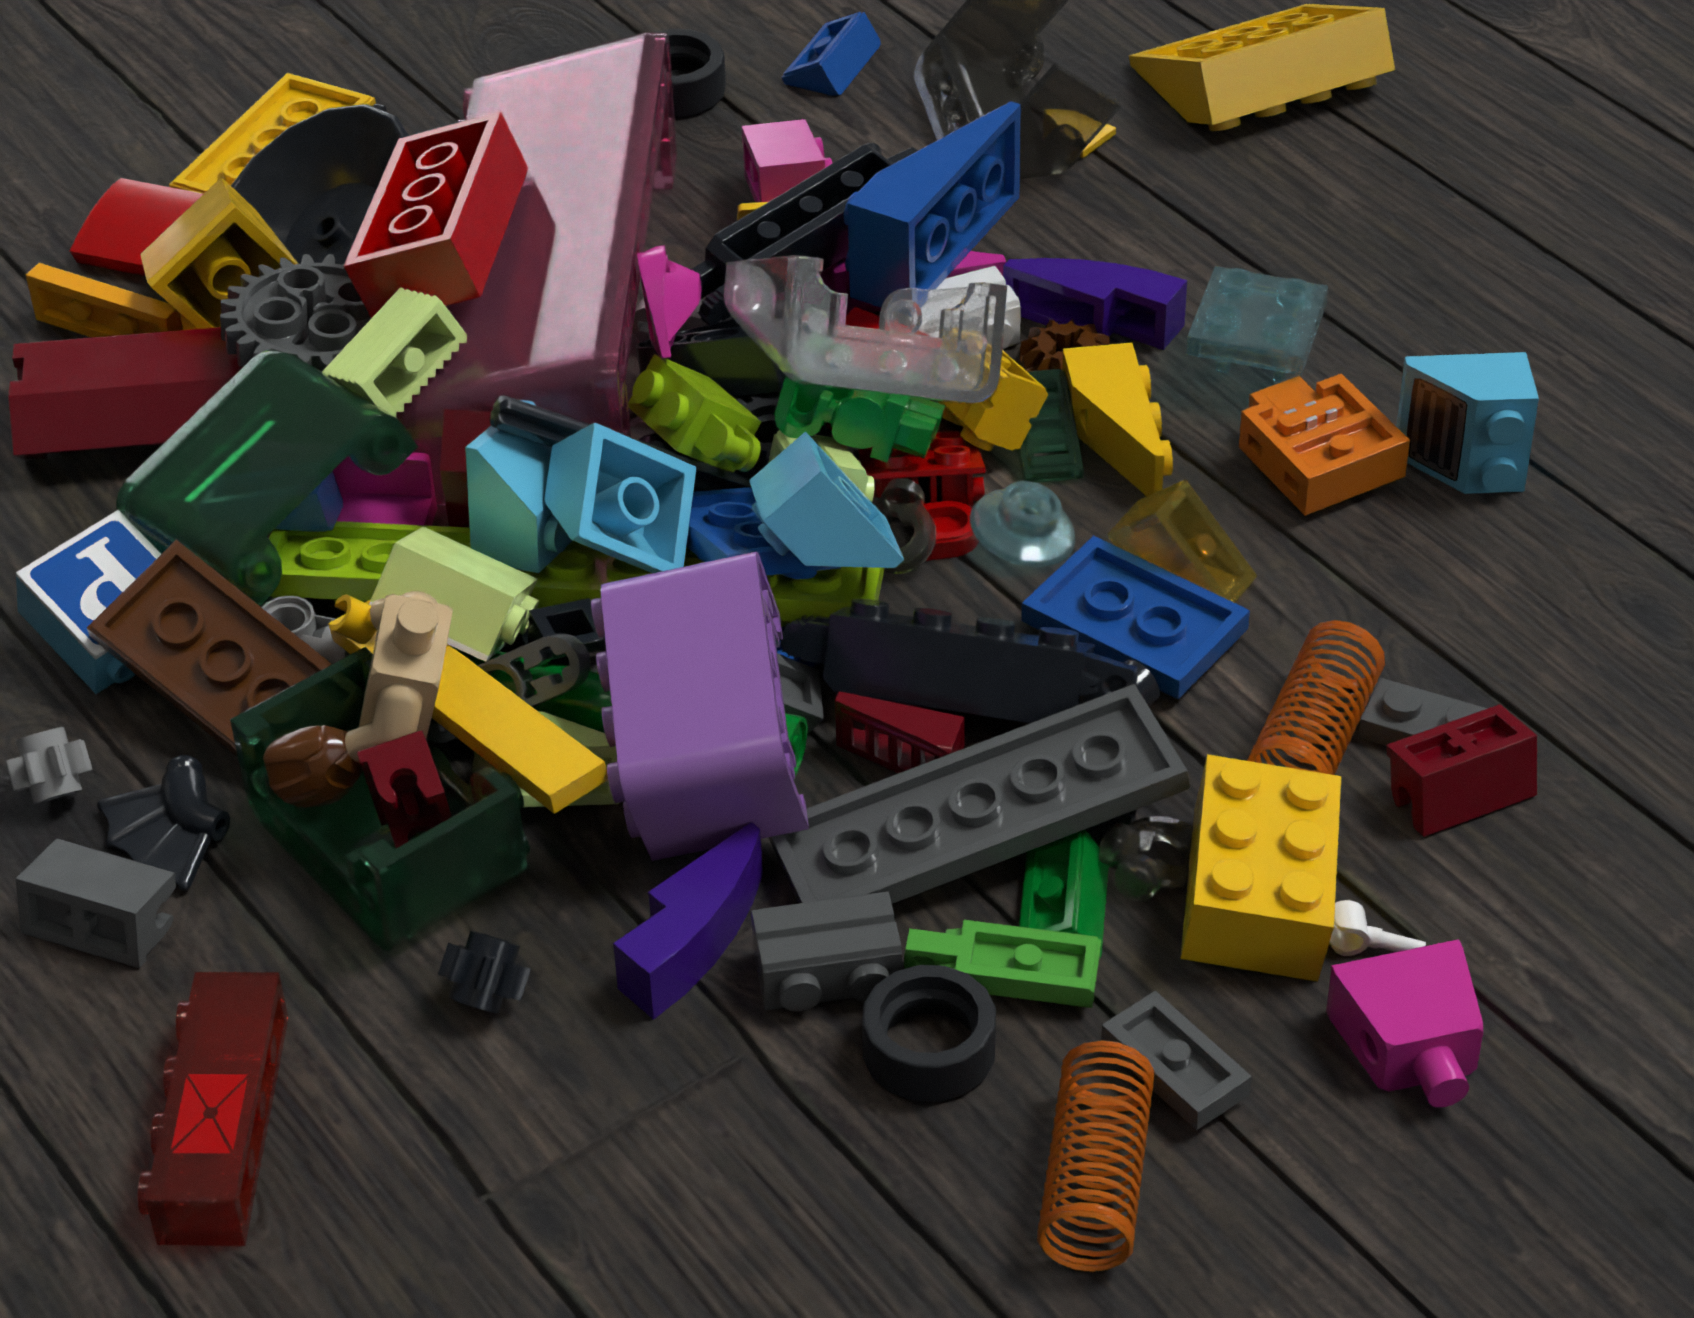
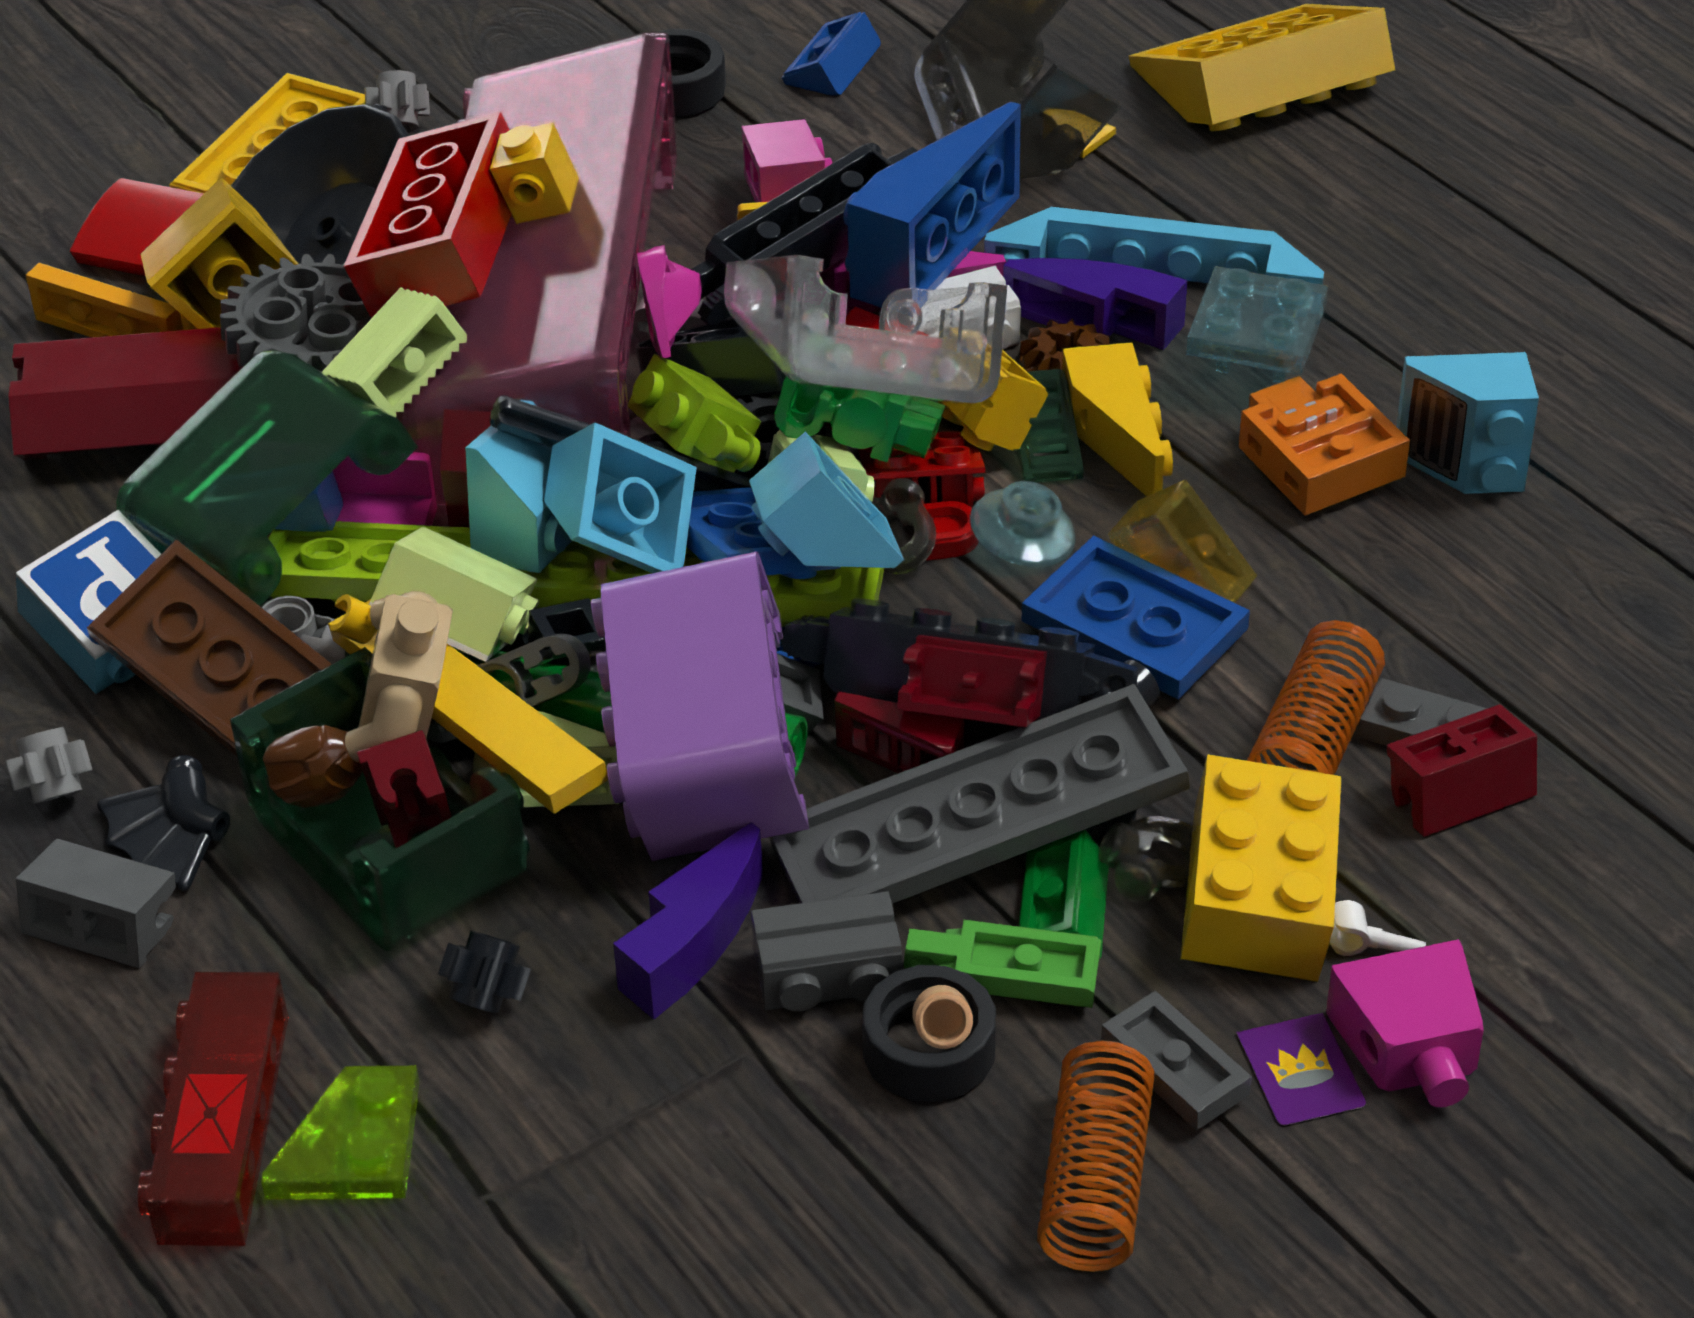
none -> clear neon green wing [261,1065,420,1200]
none -> light grey gear [364,70,430,132]
none -> yellow brick [490,122,579,224]
none -> dark red hinge [897,635,1047,727]
none -> light nougat piece [912,985,973,1049]
none -> medium azure slope [984,207,1324,324]
none -> dark purple sticker [1236,1013,1366,1125]

